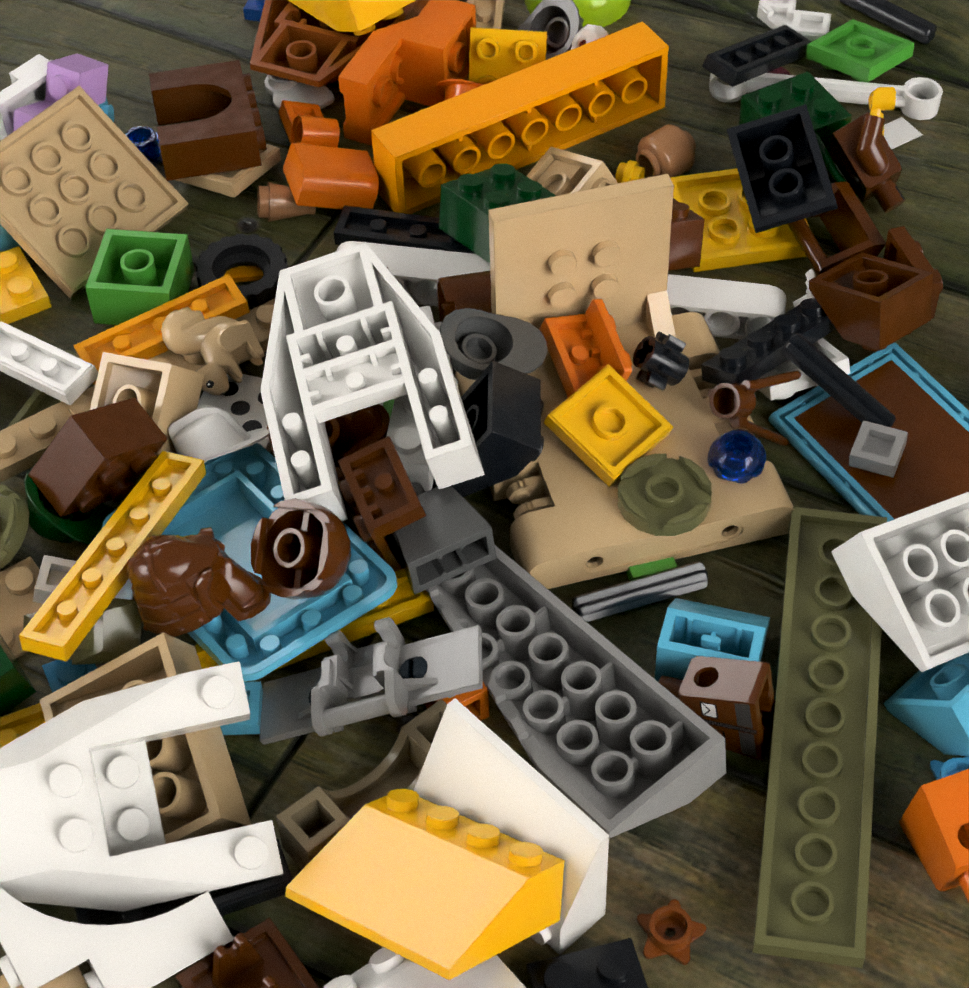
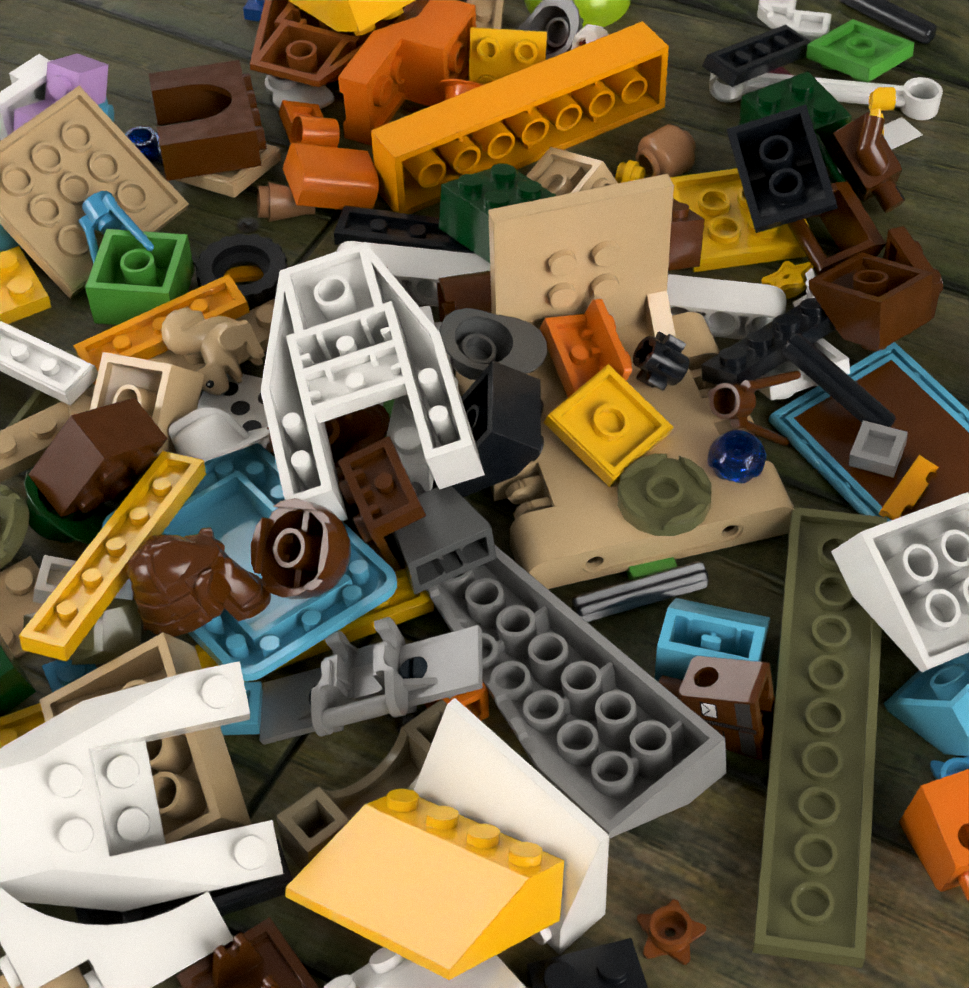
none -> dark azure plant [79,191,154,264]
none -> yellow plate [761,261,814,299]
none -> light orange piece [879,455,939,520]

